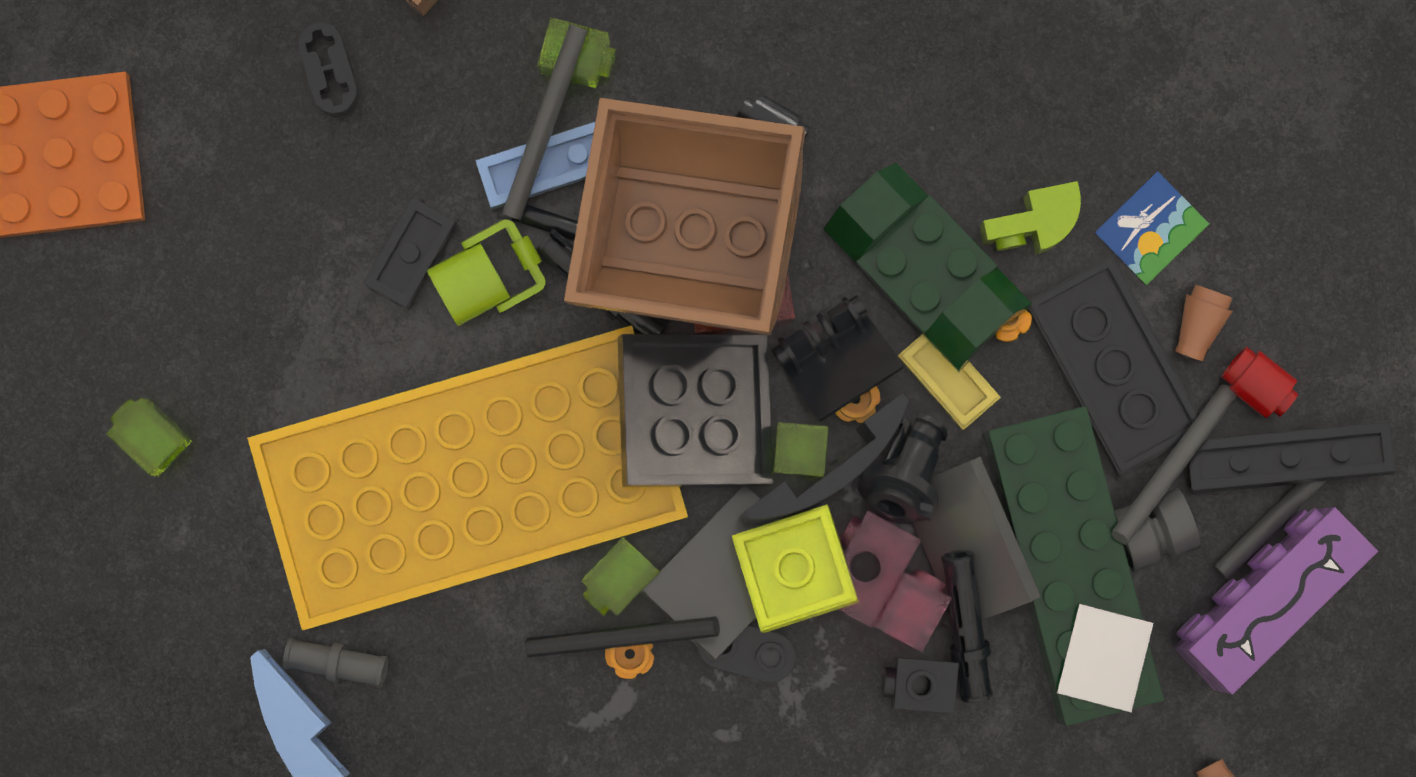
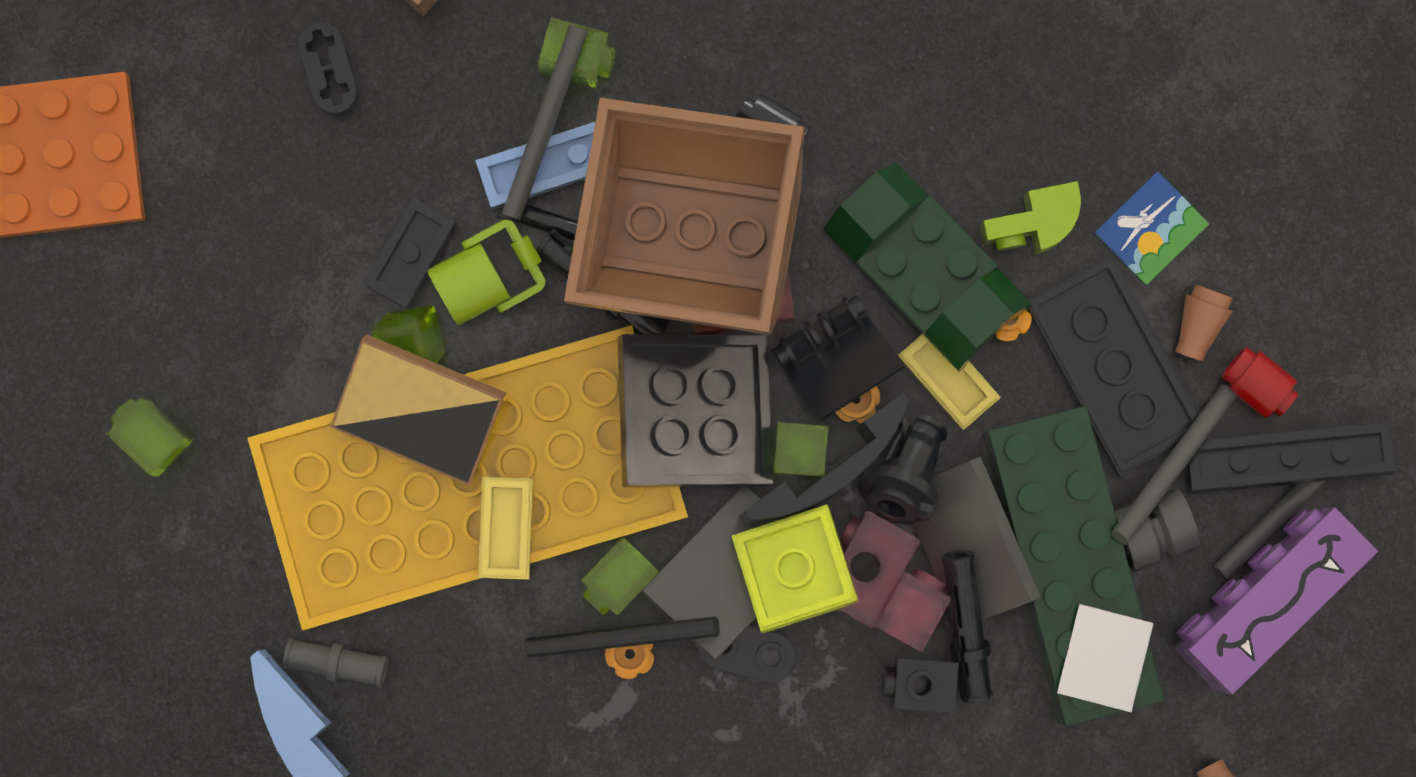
none -> tile [330,334,506,485]
none -> clear neon green brick [371,305,446,363]
none -> light yellow tile [478,477,534,580]

